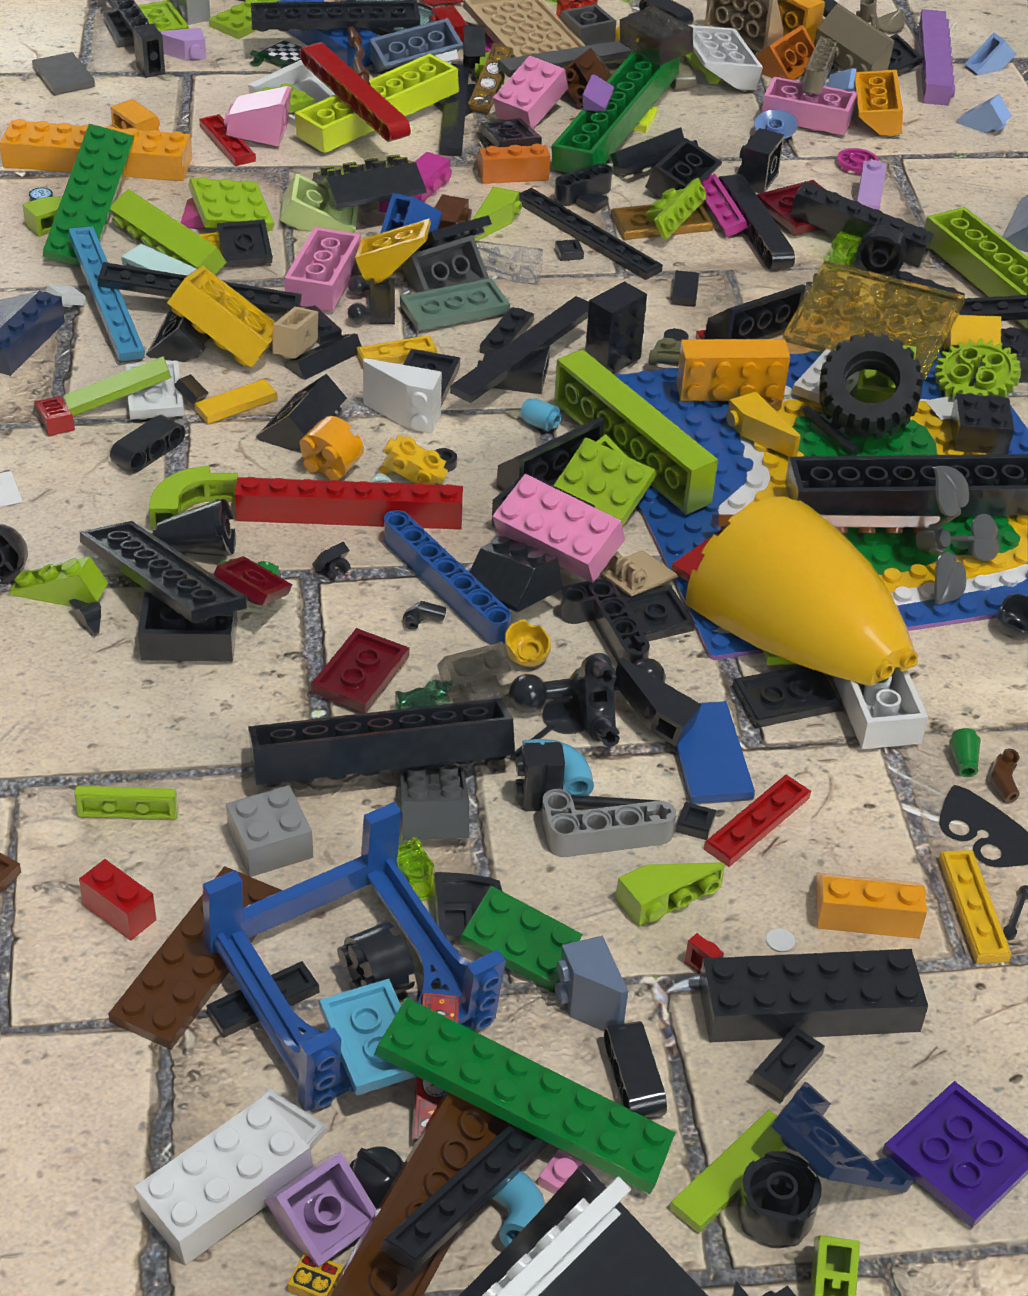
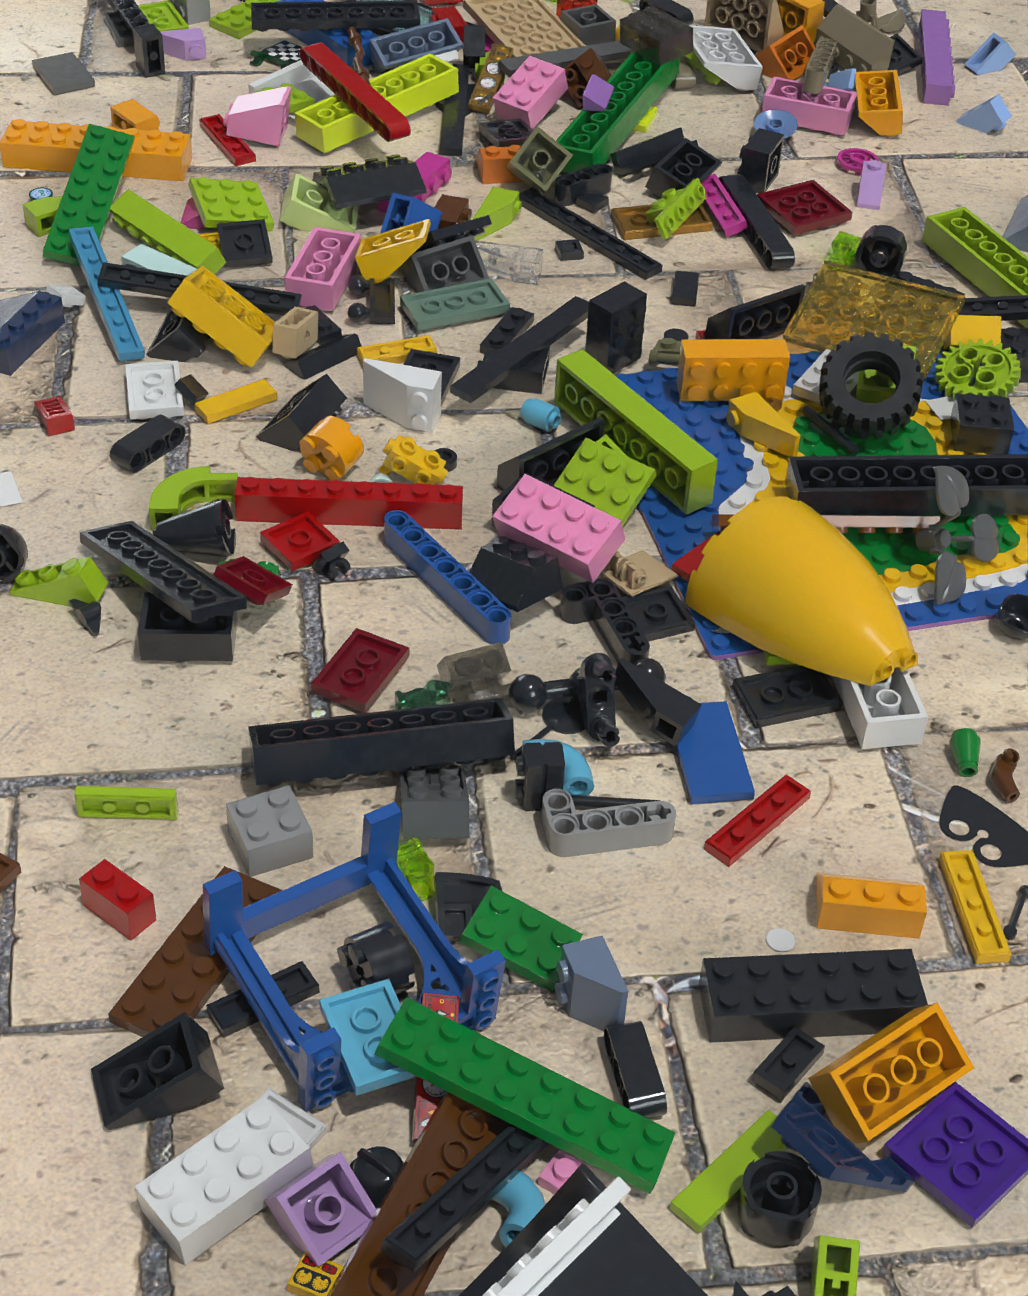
lime tile [64,357,172,416] -> none
black arm [403,601,446,630] -> none
yellow hair [505,619,551,667] -> none
lime slope [615,862,725,927] -> none
black tile [676,802,716,840] -> none
red plate [685,933,724,974] -> none
black brick [790,181,934,268] -> none
none -> black slope [91,1012,224,1130]
none -> red plate [260,511,340,571]
none -> olive brick [506,126,573,194]
none -> light orange brick [808,1002,974,1144]

